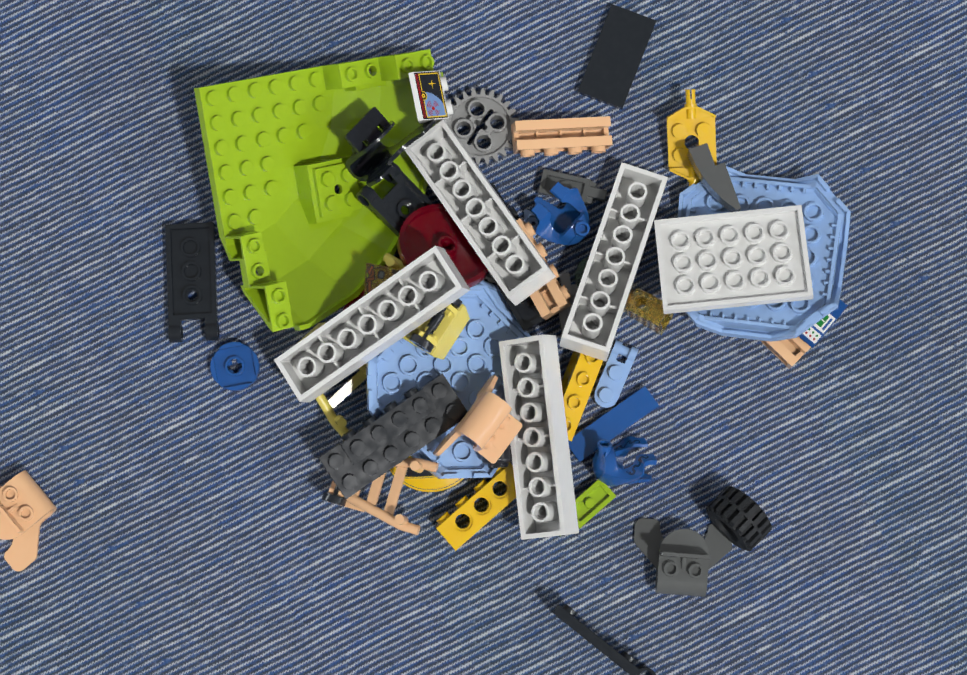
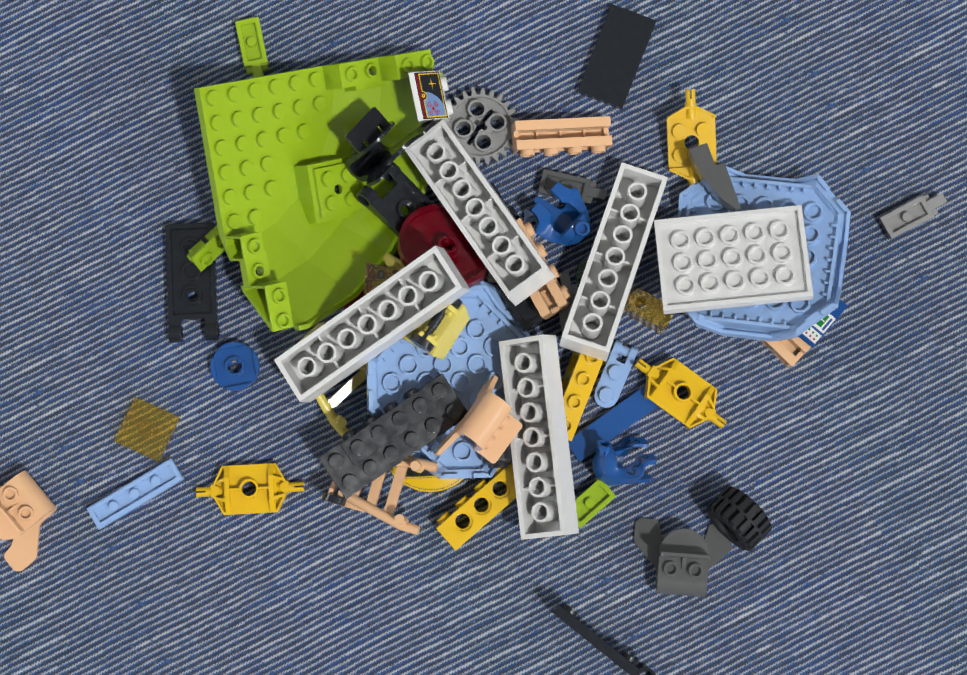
none -> light blue tile [86,458,184,530]
none -> clear yellow plate [114,397,180,462]
none -> lime hinge [187,225,225,272]
none -> yellow plate [196,463,305,516]
none -> lime hinge [235,17,269,78]
none -> yellow plate [634,358,727,429]
none -> light grey hinge [879,193,947,240]

